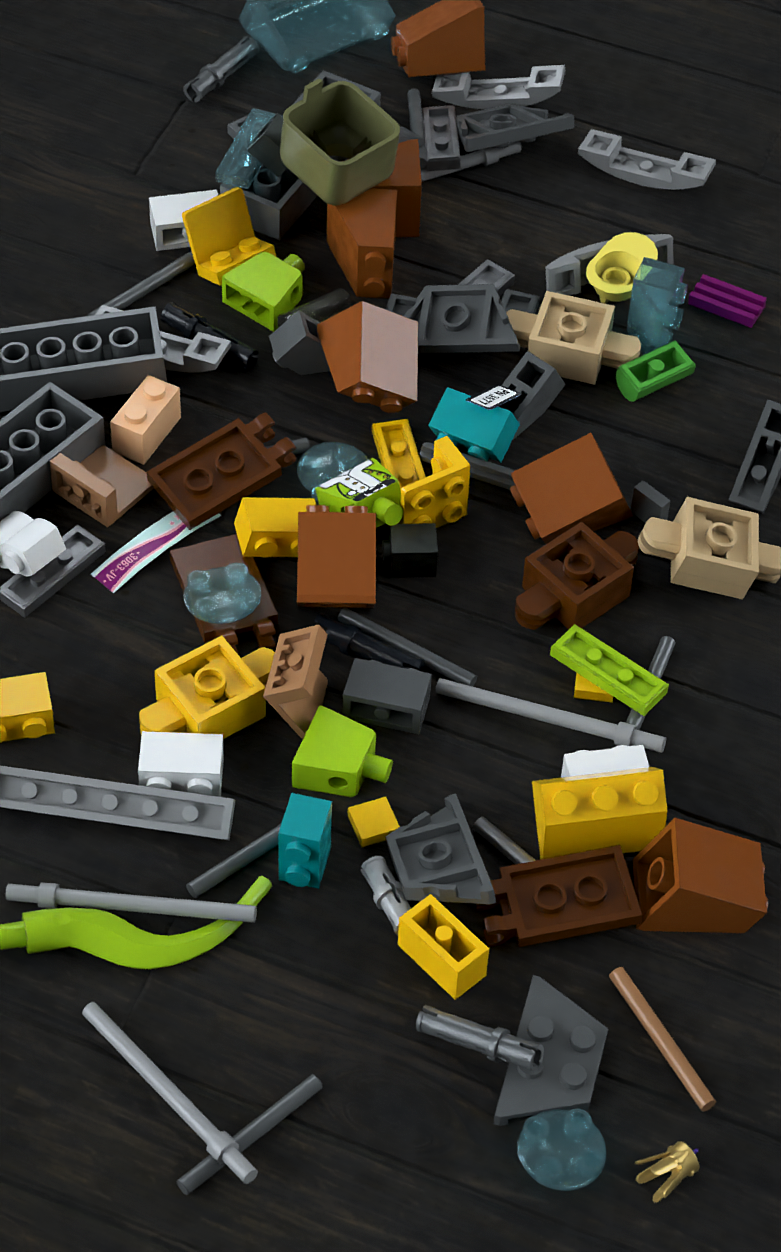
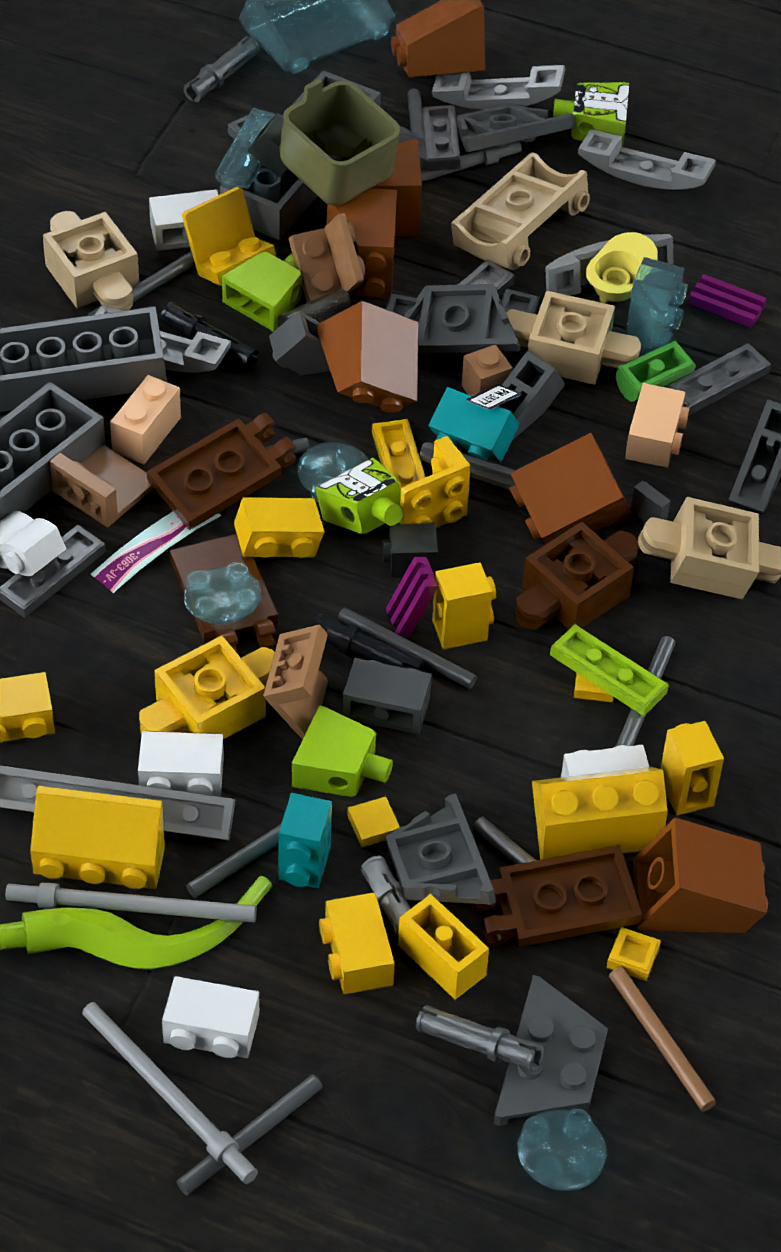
dark orange slope [297,505,376,608] -> none
light grey bar [436,678,666,753] -> none
pearl gold piece [635,1141,699,1203] -> none
none -> yellow slope [30,786,165,889]
none -> tan brick [43,211,139,311]
none -> white brick [162,976,259,1058]
none -> medium nougat bracket [288,213,365,306]
none -> yellow brick [319,892,394,995]
none -> magenta tile [386,557,438,638]
none -> yellow brick [432,562,496,650]
none -> tan piece [451,152,590,270]
none -> medium nougat brick [462,345,513,396]
none -> torso [553,82,629,147]
none -> yellow tile [606,927,661,982]
none -> light nougat brick [625,383,690,468]
none -> yellow brick [660,721,724,816]
none -> flat silver tile [666,343,771,416]

